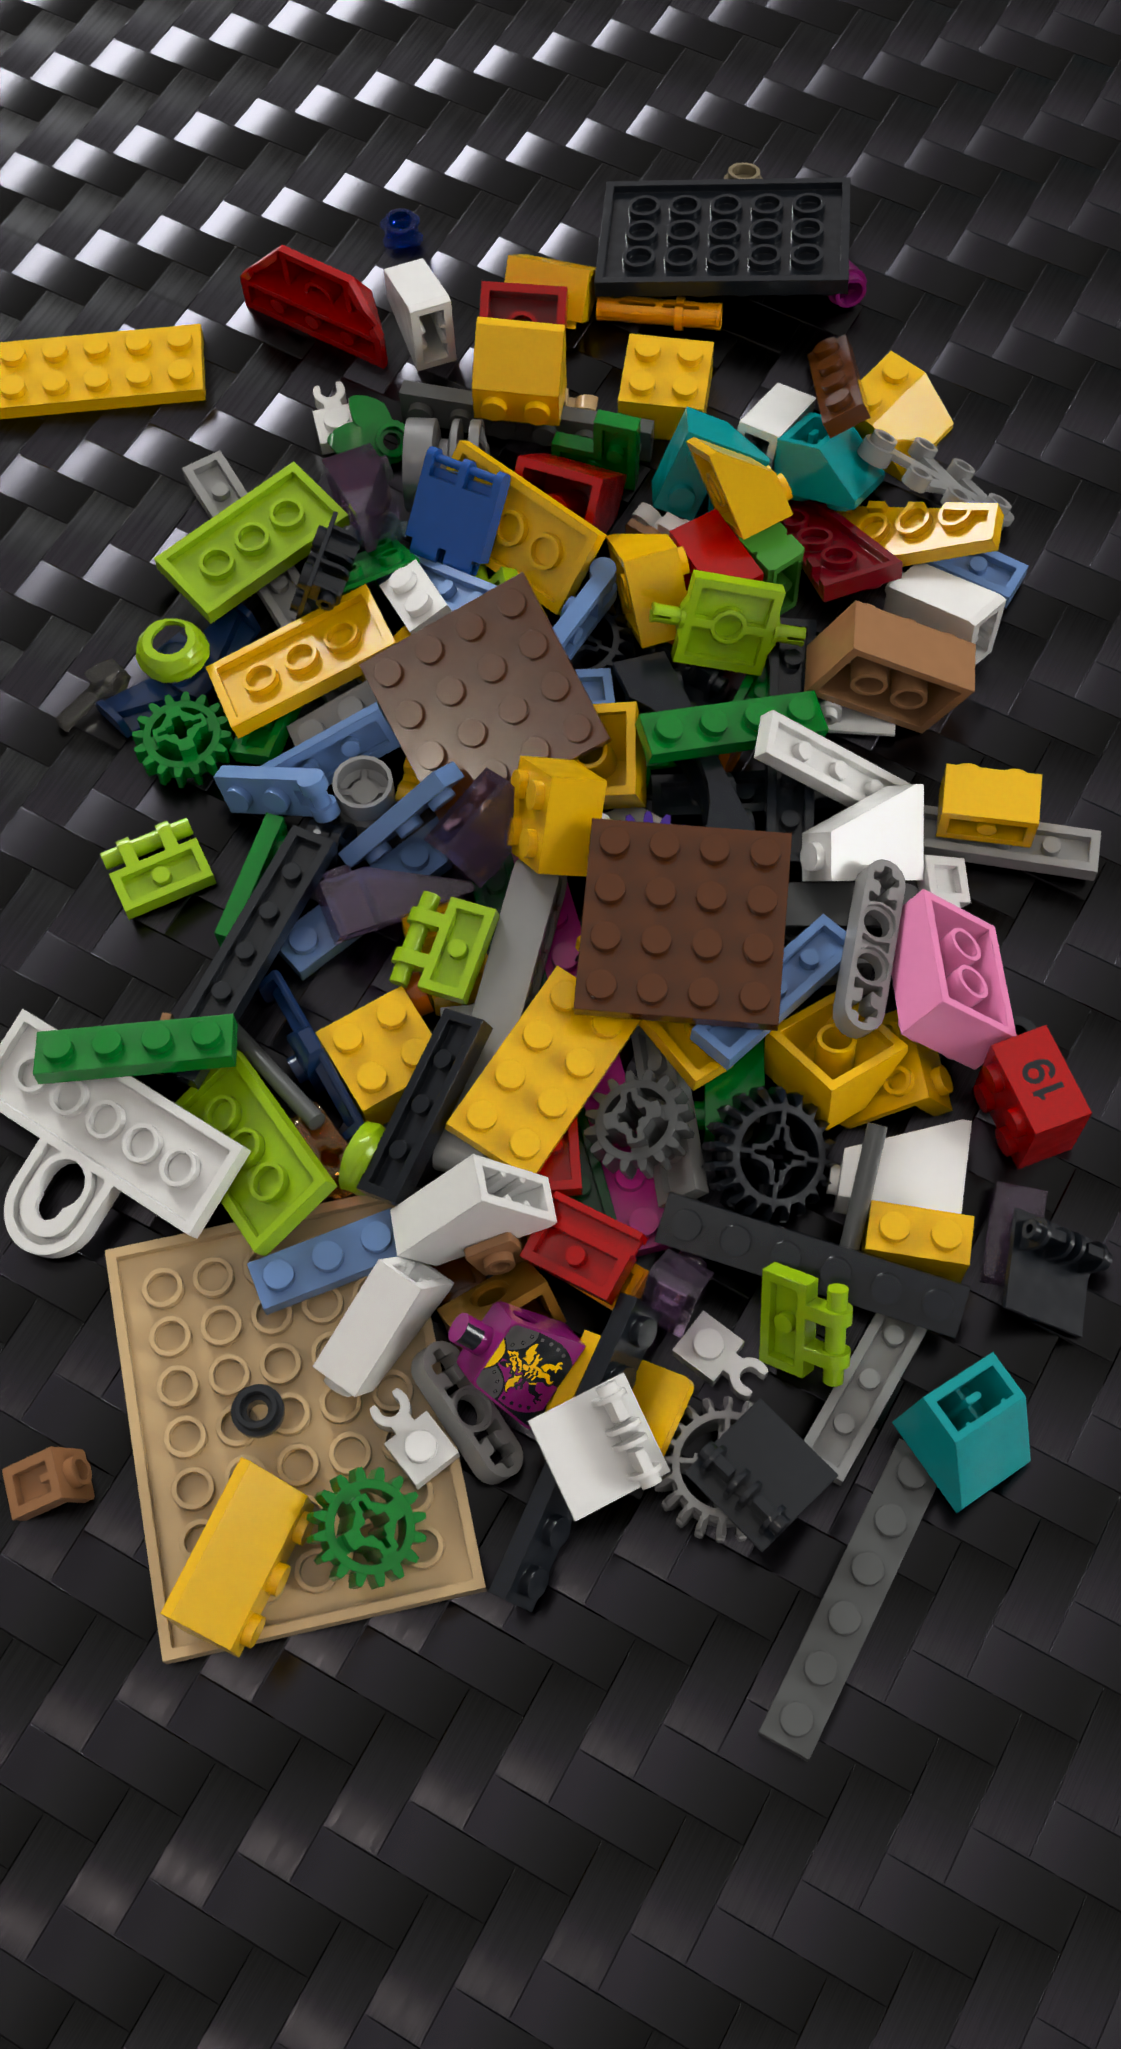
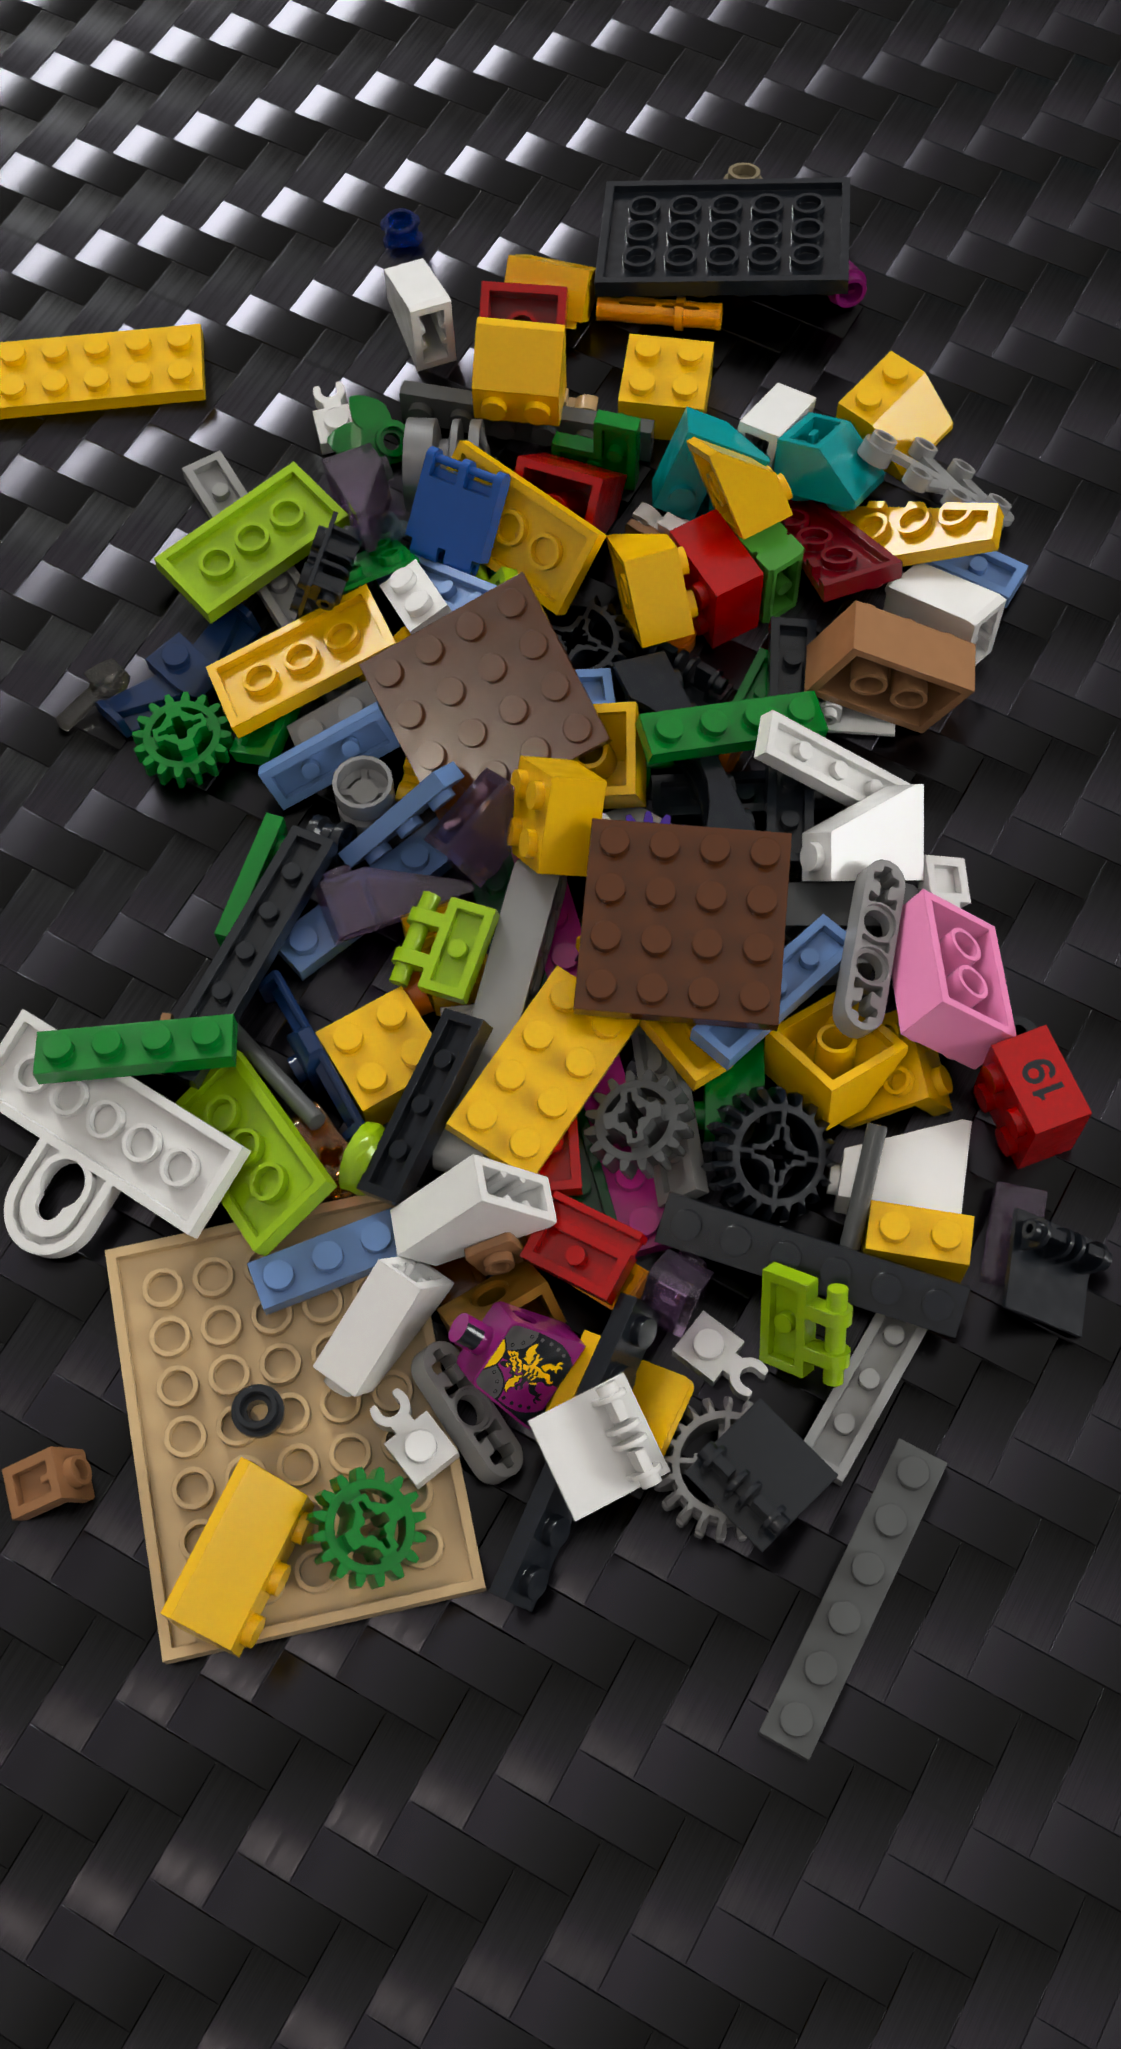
lime plate [100,817,216,920] -> none
lime piece [136,618,210,683] -> none
medium blue plate [213,765,341,823] -> none
red wedge [240,245,388,369] -> none
medium blue plate [553,557,617,661] -> none
lime plate [649,569,806,676] -> none
reddish brown plate [807,334,871,438] -> none
teal slope [892,1352,1031,1513] -> none
light grey plate [924,805,1101,881] -> none
yellow brick [936,763,1042,848] -> none

